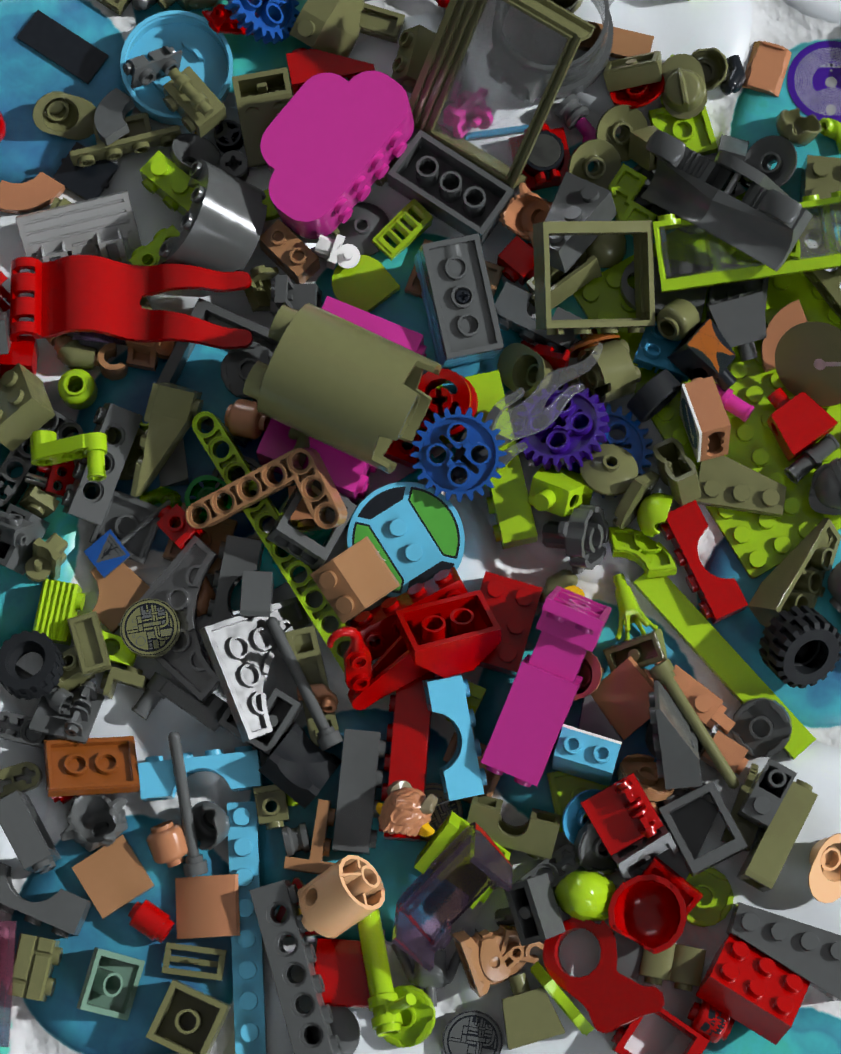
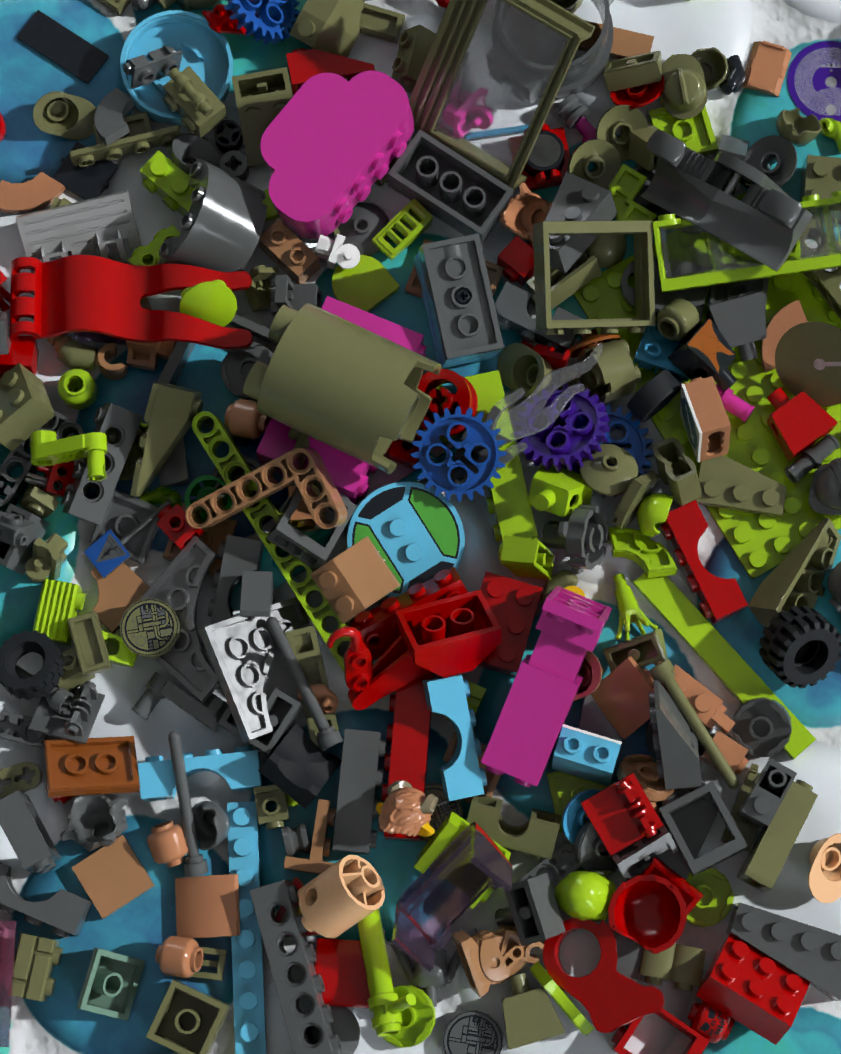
olive bracket [100,665,149,699] -> none
red brick [128,900,175,943] -> none
nougat arm [197,576,216,617] -> none
none -> nougat head [155,936,204,978]
none -> lime dish [179,279,237,327]
none -> lime brick [498,534,555,580]

